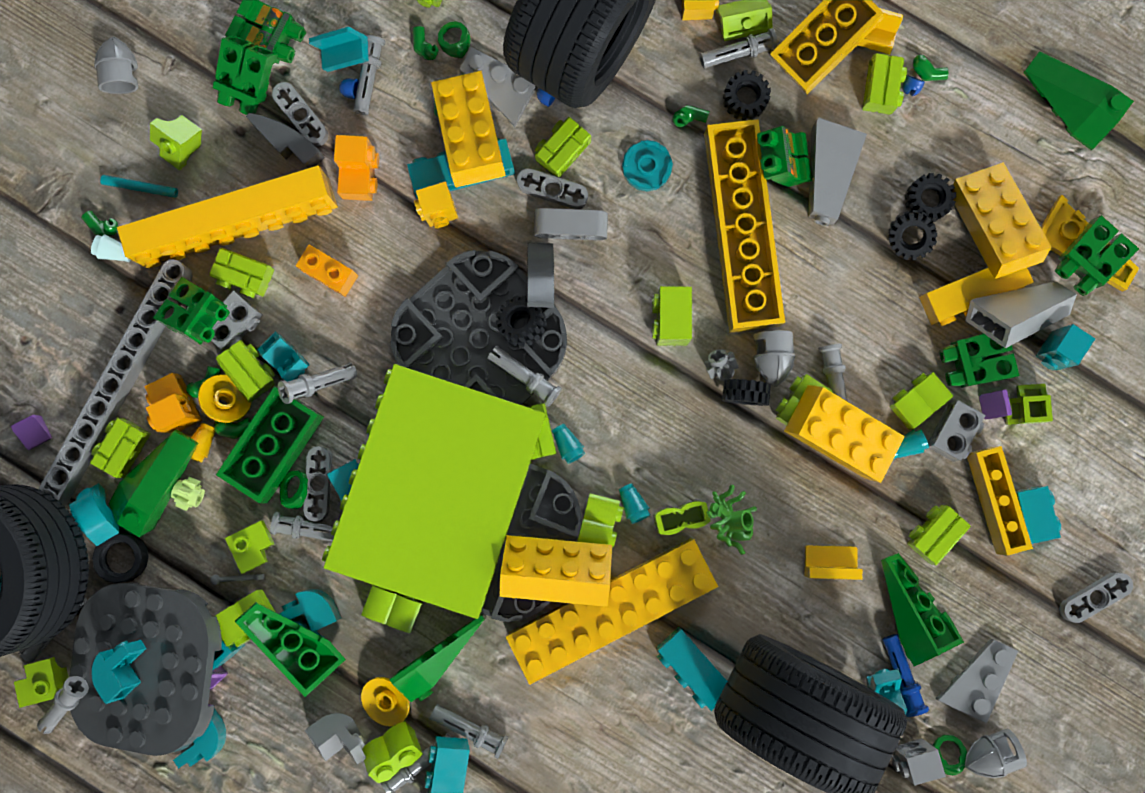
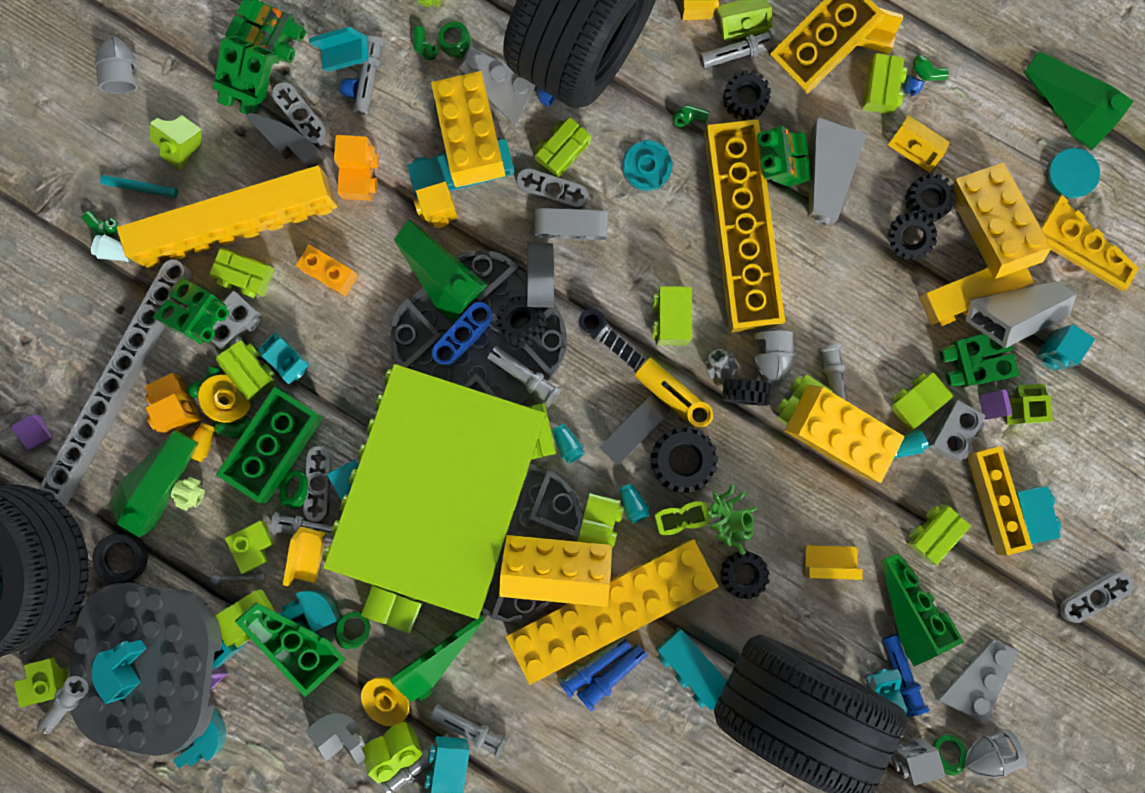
teal brick [69,483,119,546] -> none
lime brick [90,417,151,478] -> none
light grey pin [278,363,357,404] -> none
green hips [1055,215,1139,296] -> none
none -> yellow panel [283,526,326,586]
none -> green piece [335,611,371,649]
none -> green wedge [394,219,488,323]
none -> blue beam [432,302,493,367]
none -> blue pin [557,636,632,698]
none -> blue pin [576,643,648,712]
none -> piece [579,308,713,429]
none -> dark grey slope [599,393,671,466]
none -> black tyre [650,427,718,493]
none -> black tyre [720,551,770,599]
none -> yellow panel [888,115,950,173]
none -> teal tile [1047,148,1101,199]

